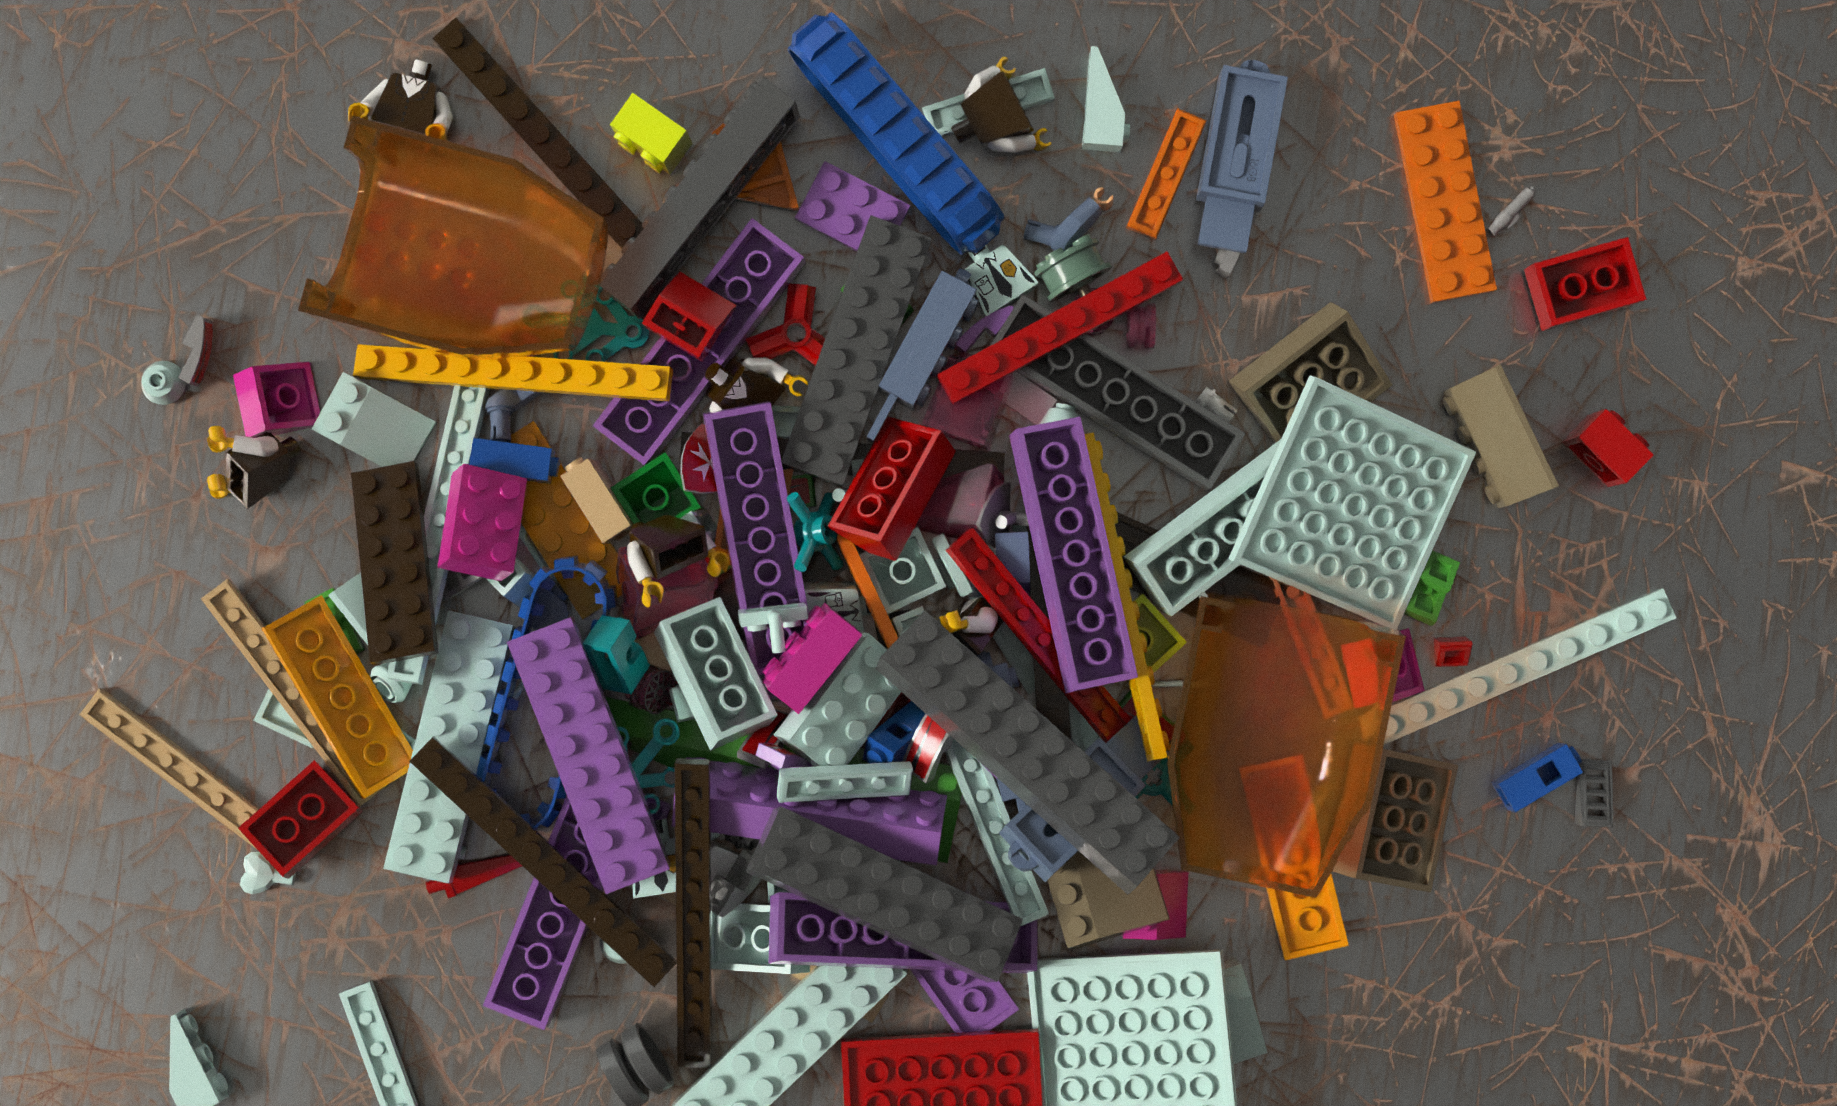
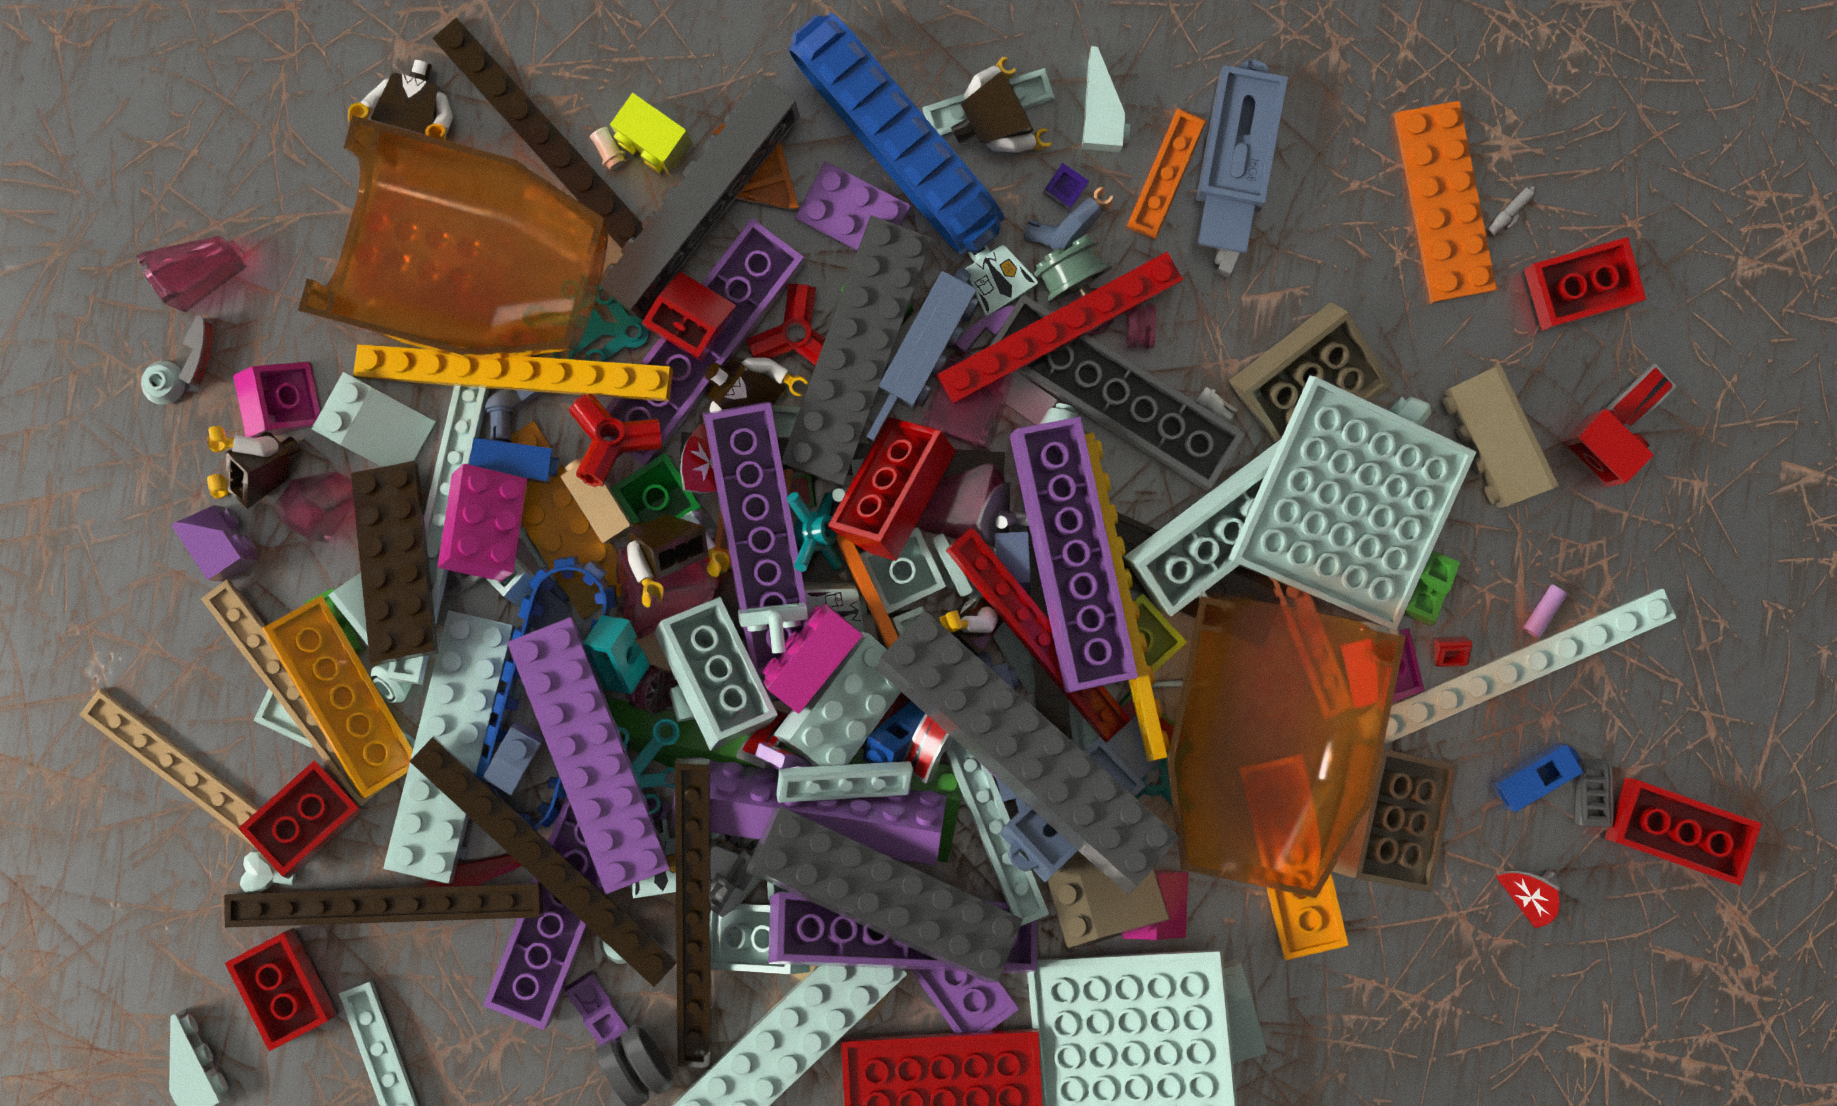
none -> clear pink slope [137,236,247,312]
none -> medium lavender slope [171,505,259,582]
none -> dark brown plate [224,883,544,928]
none -> red brick [225,928,338,1052]
none -> clear pink slope [273,471,354,543]
none -> sand blue slope [482,721,545,795]
none -> medium lavender slope [565,970,629,1045]
none -> red piece [569,394,662,487]
none -> white pin [590,127,626,171]
none -> dark purple plate [1044,163,1089,209]
none -> light aqua cone [1389,396,1432,426]
none -> red shield [1496,870,1562,928]
none -> lavender axle [1523,584,1568,638]
none -> red brick [1604,777,1762,886]
none -> red slope [1605,363,1677,431]

